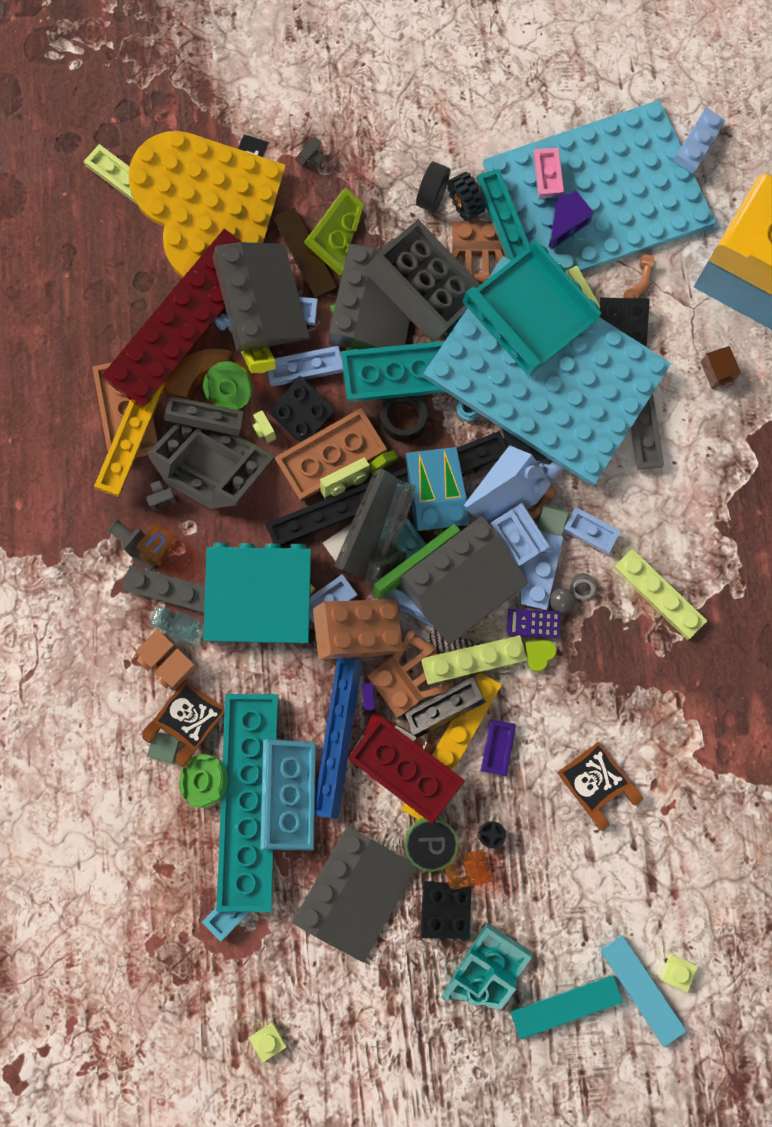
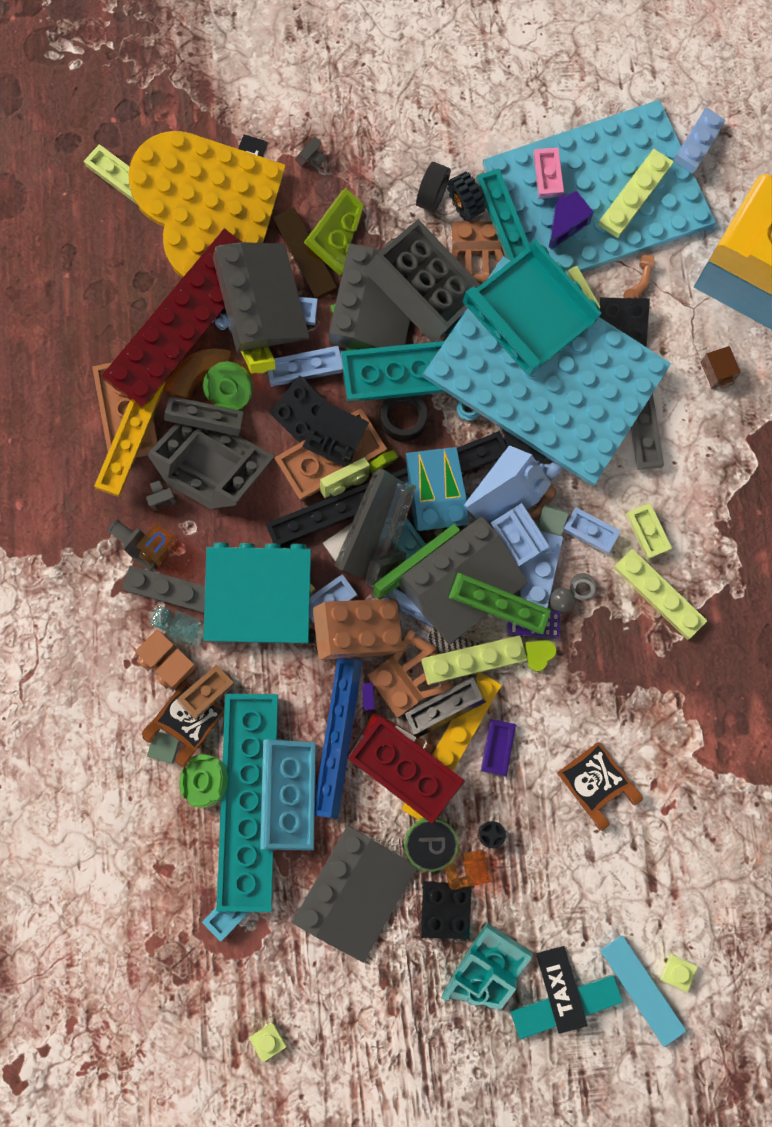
yellowish green plate [253,411,276,443] -> none
none -> medium nougat plate [177,665,234,720]
none -> black hinge [302,401,369,467]
none -> bright green tile [449,573,551,634]
none -> black sticker [536,946,588,1034]
none -> yellowish green plate [598,149,674,238]
none -> yellowish green plate [625,503,672,560]

